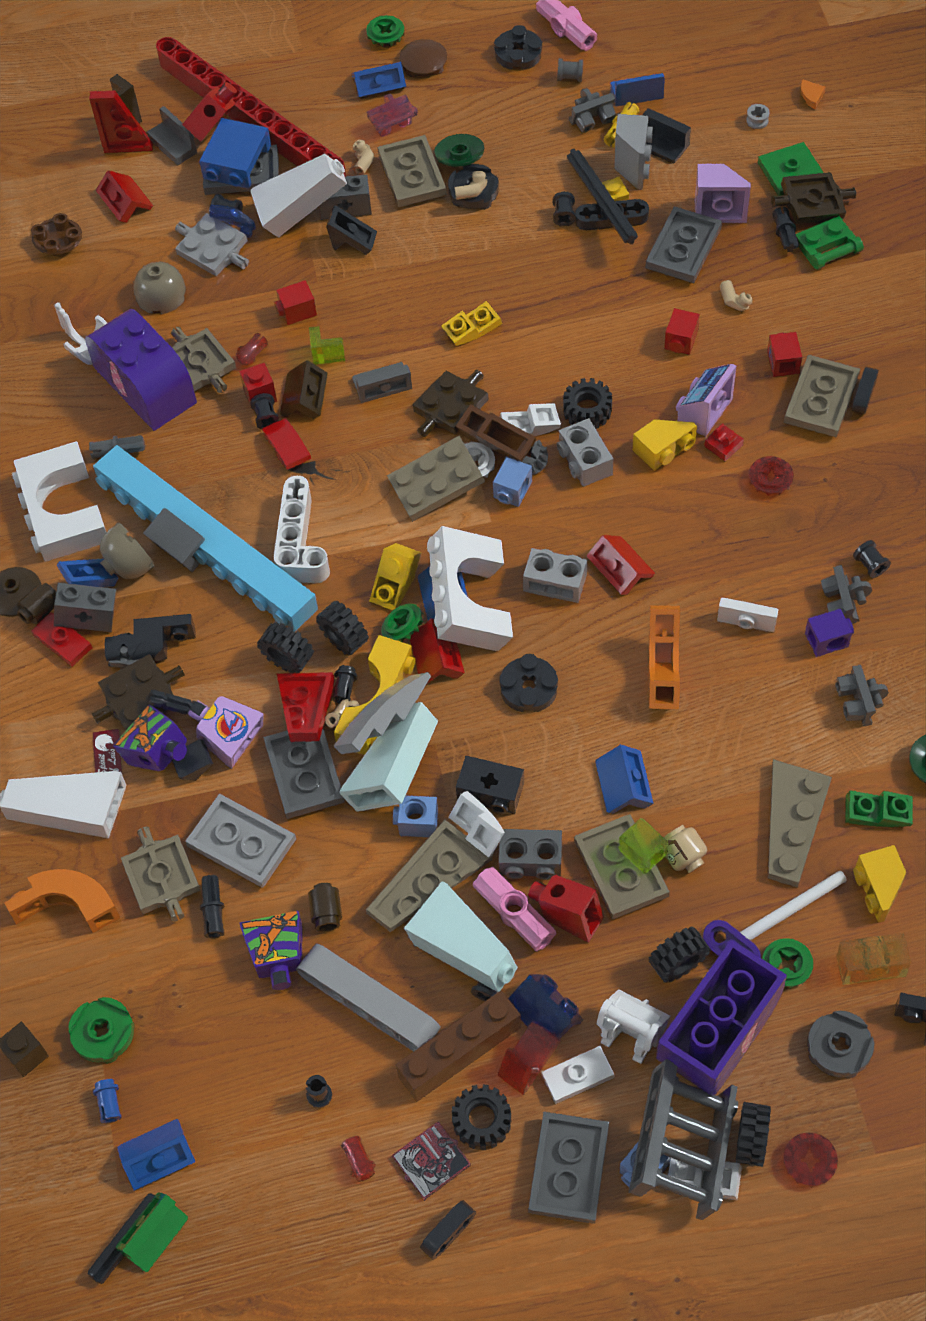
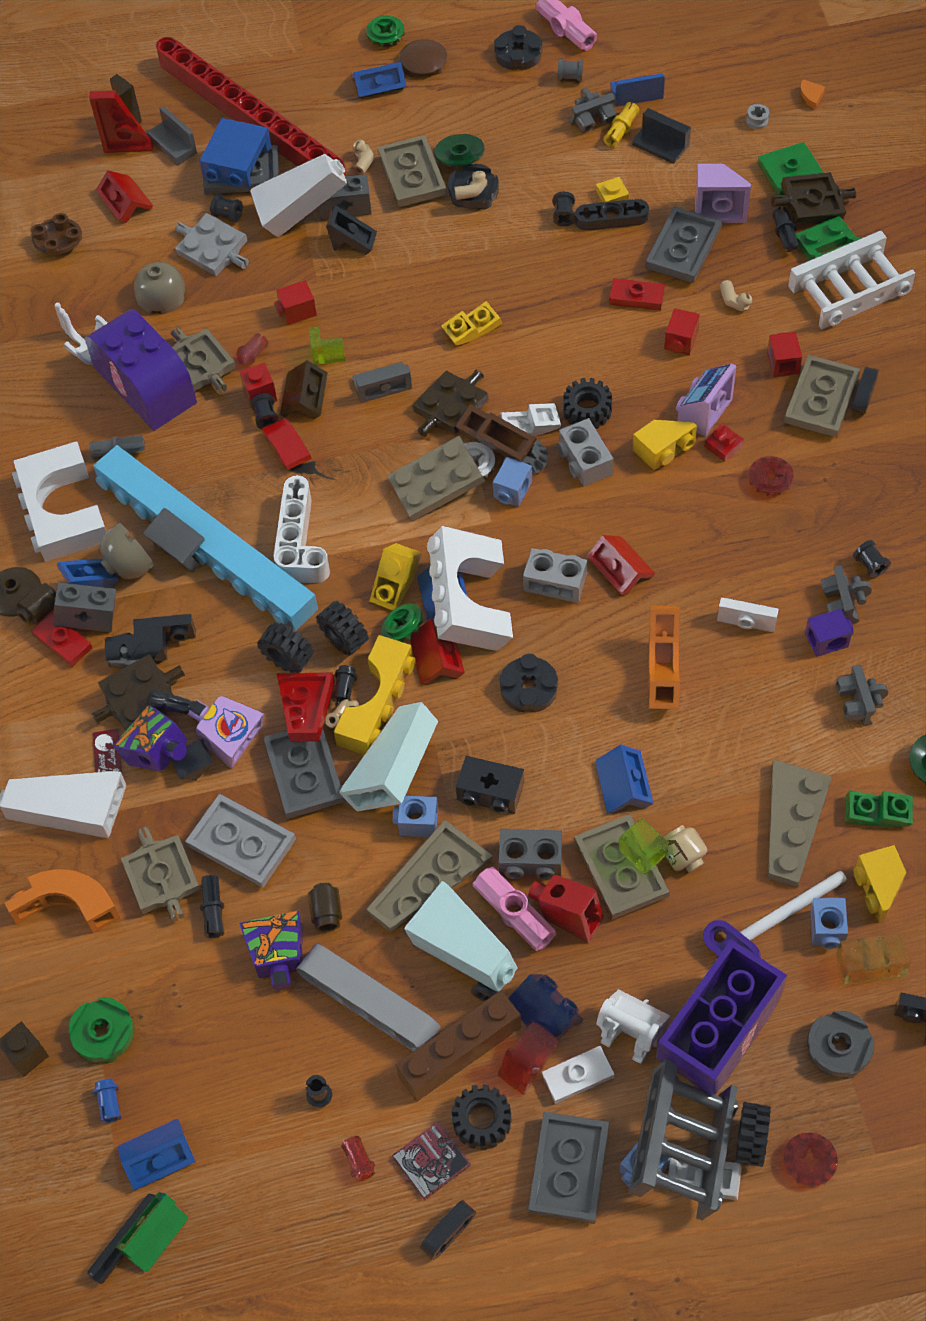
red torso [182,82,237,142] -> none
clear blue arm [209,205,256,238] -> none
light grey slope [334,672,431,754] -> none
clear pink hips [367,94,418,137] -> none
white slope [448,791,505,857] -> none
black axle [567,149,638,245] -> none
light grey slope [614,114,653,190] -> none
black tyre [648,927,711,983] -> none
green gear [762,938,814,989] -> none
none -> red plate [609,278,665,310]
none -> white fence [788,231,915,329]
none -> medium blue brick [810,898,848,949]

